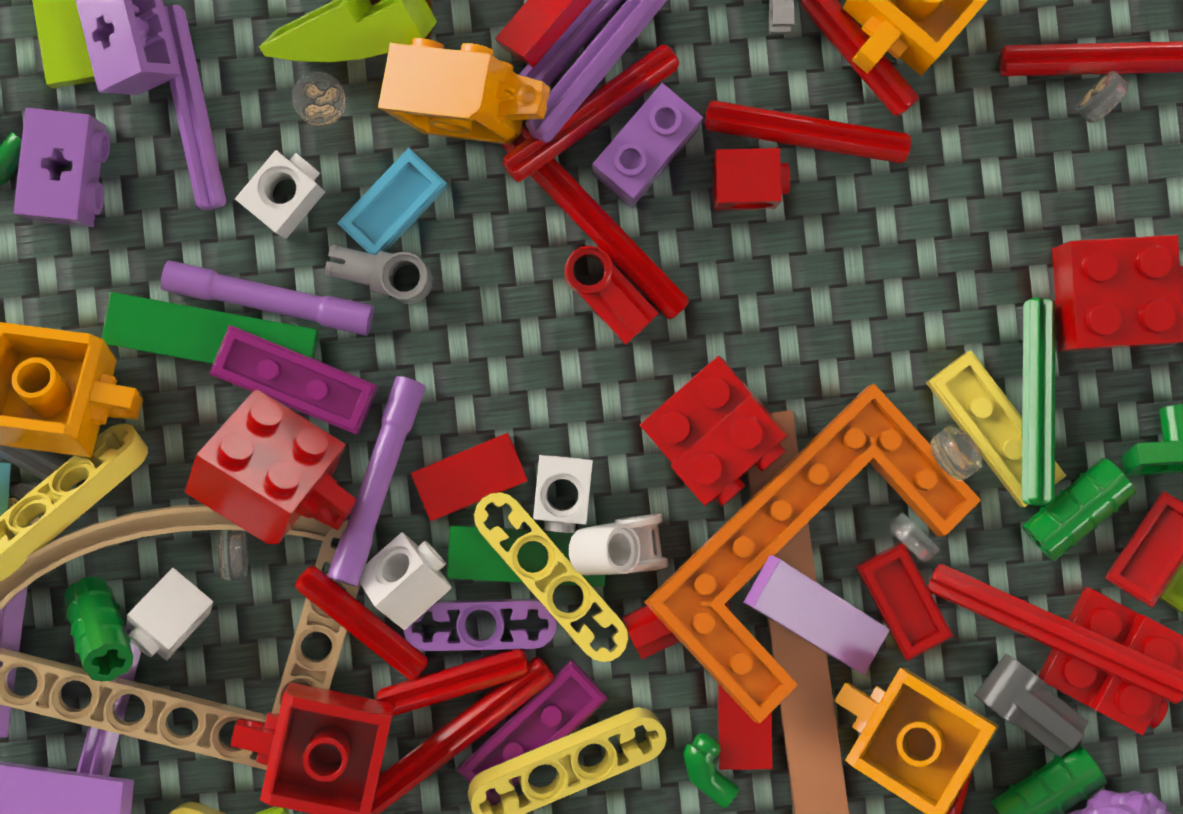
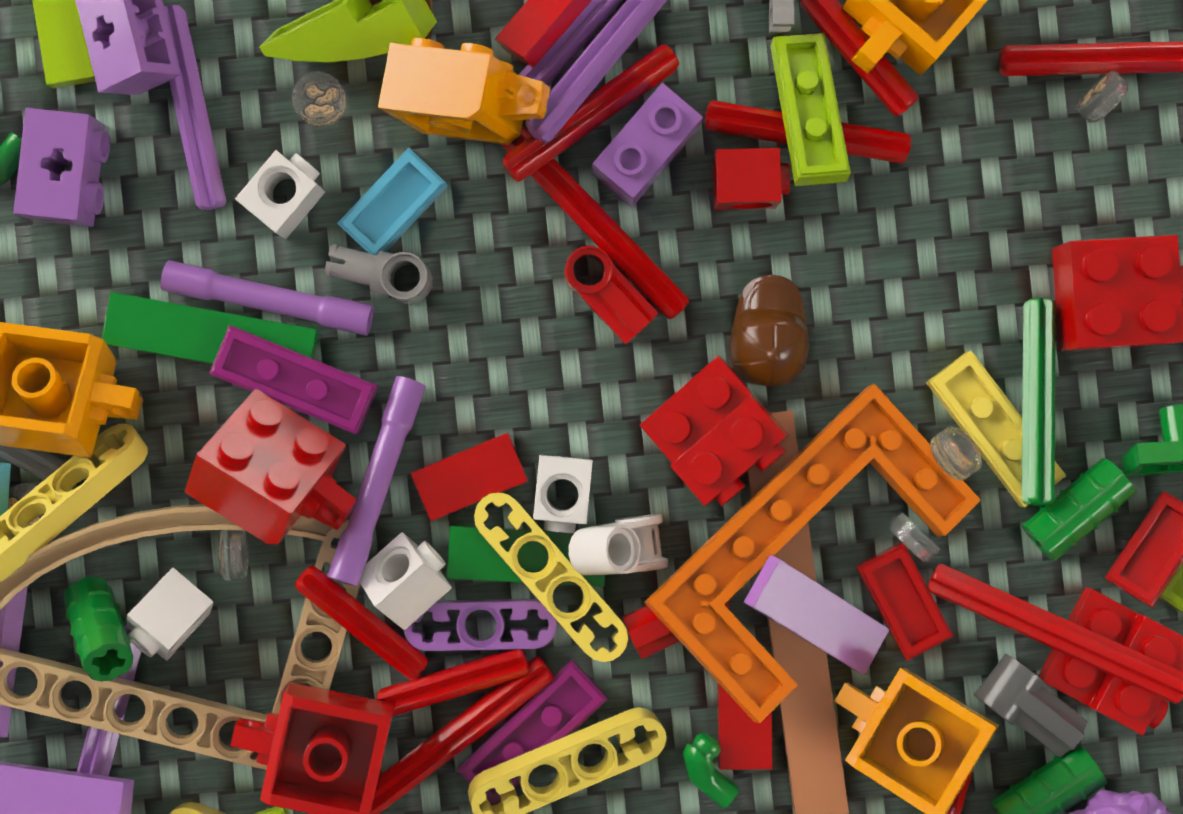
none -> reddish brown piece [729,275,809,386]
none -> lime tile [770,33,851,186]

